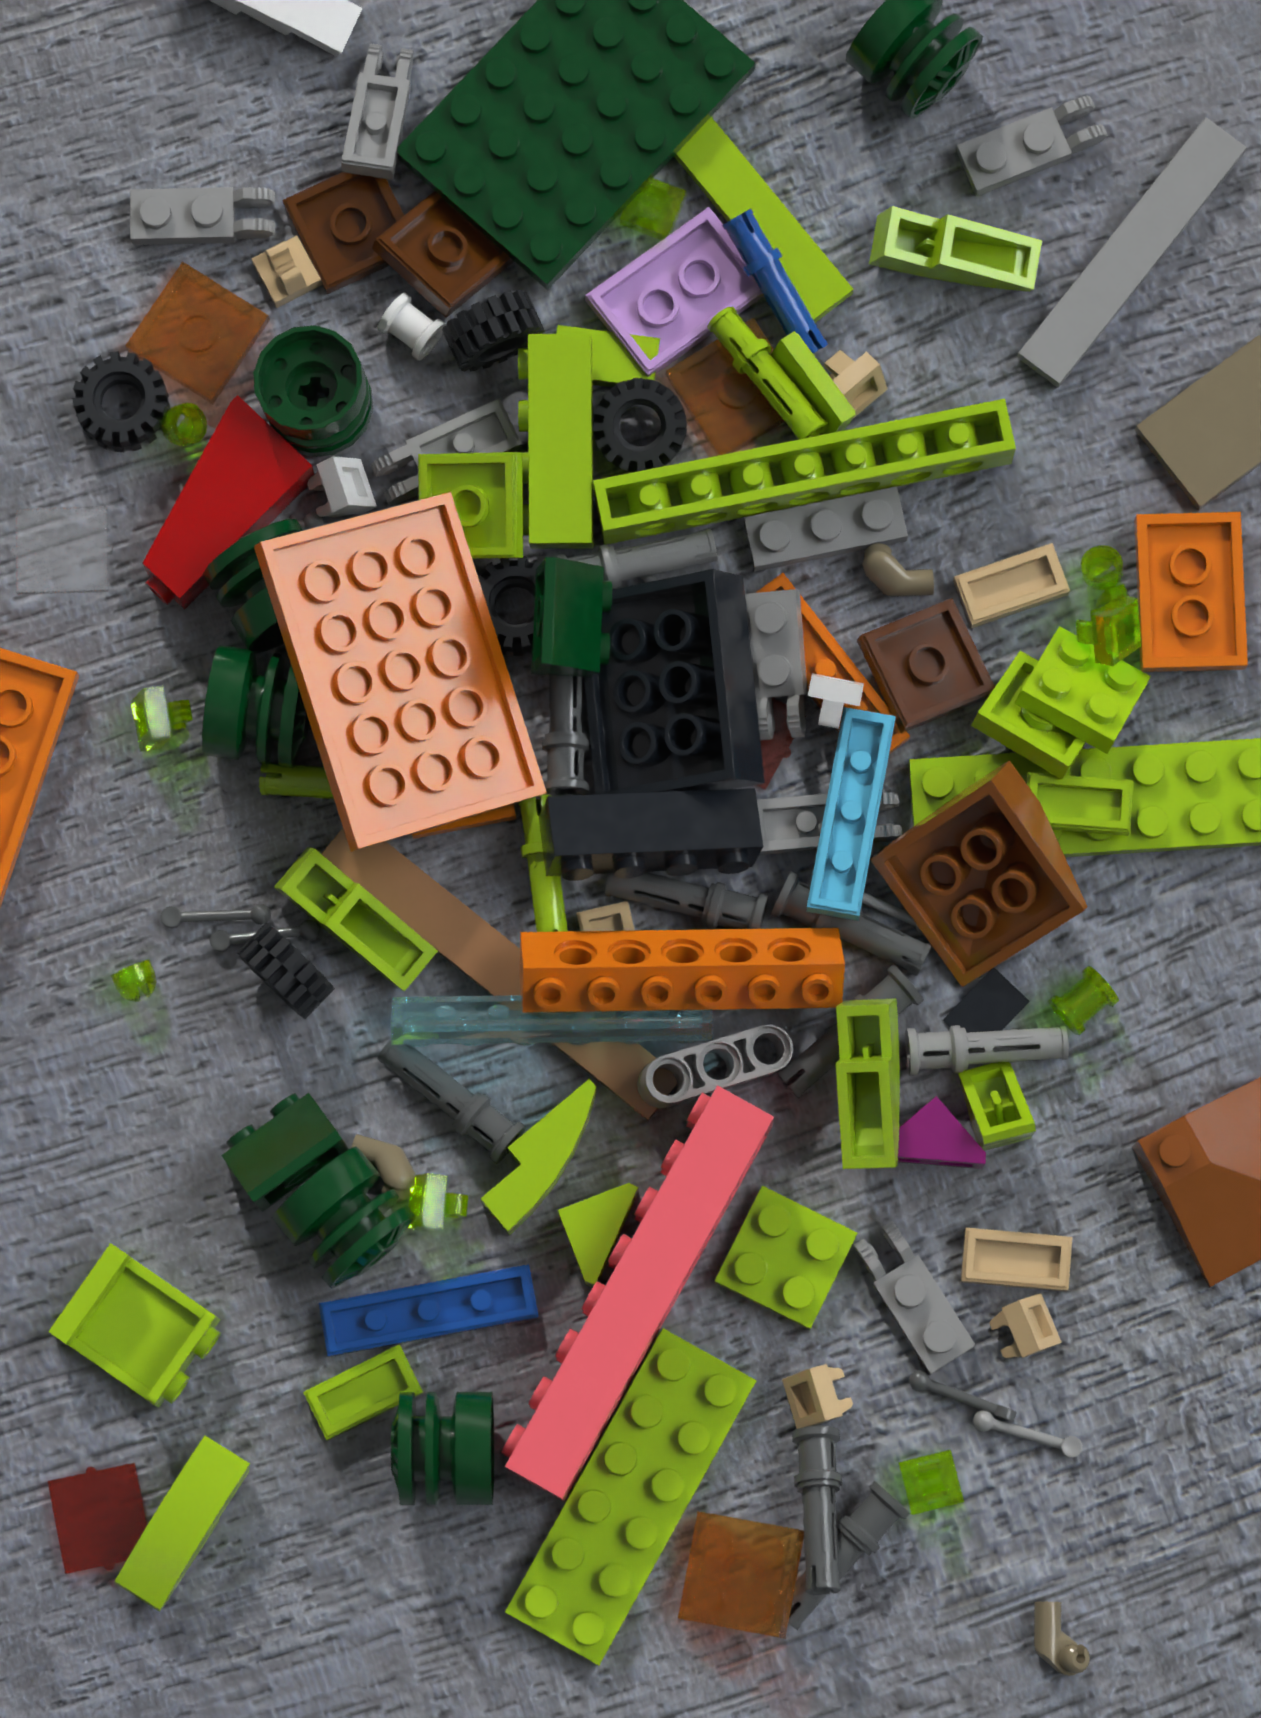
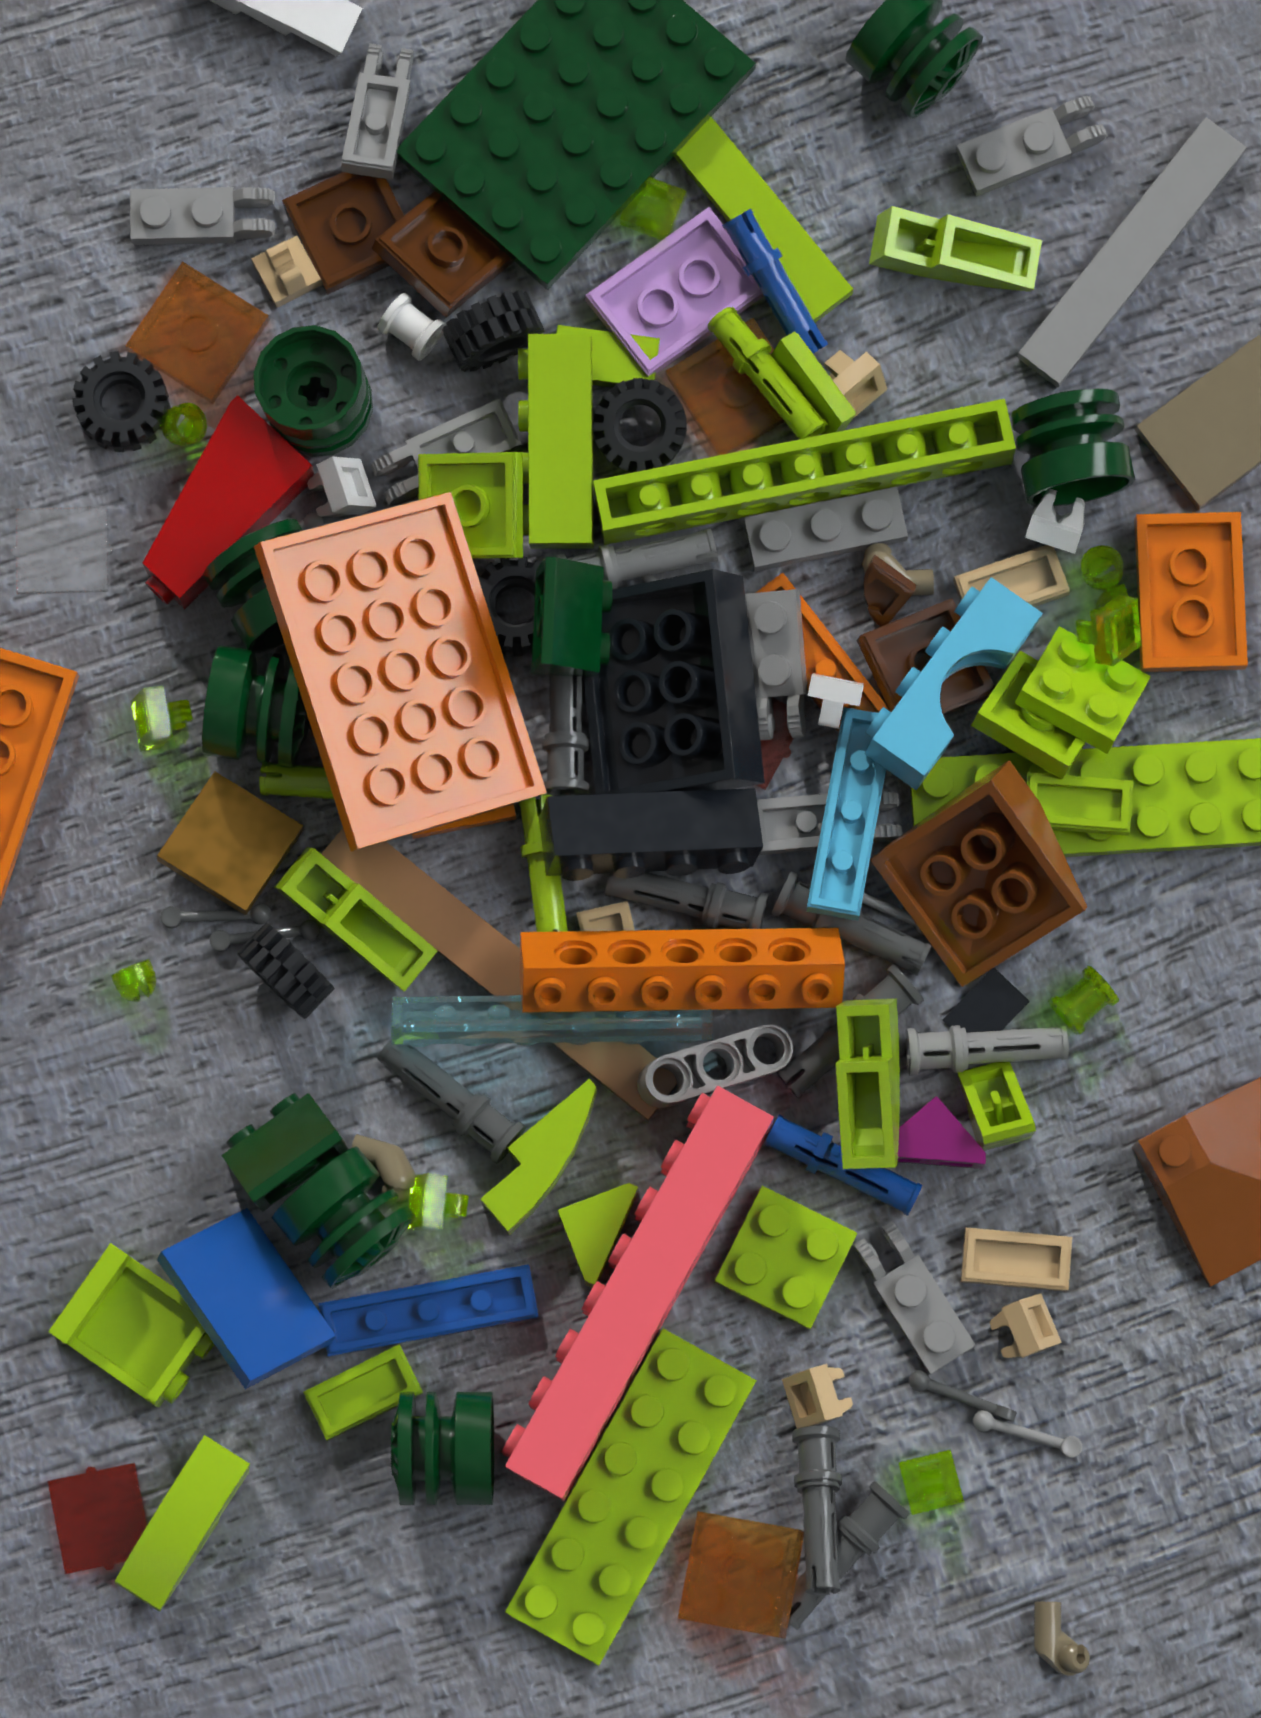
none -> pearl gold tile [157,771,303,915]
none -> blue tile [157,1208,336,1389]
none -> blue pin [764,1114,923,1216]
none -> reddish brown tile [863,555,917,627]
none -> medium azure arch [865,577,1043,790]
none -> dark green wheel [1010,388,1135,506]
none -> white tile [1025,489,1085,554]

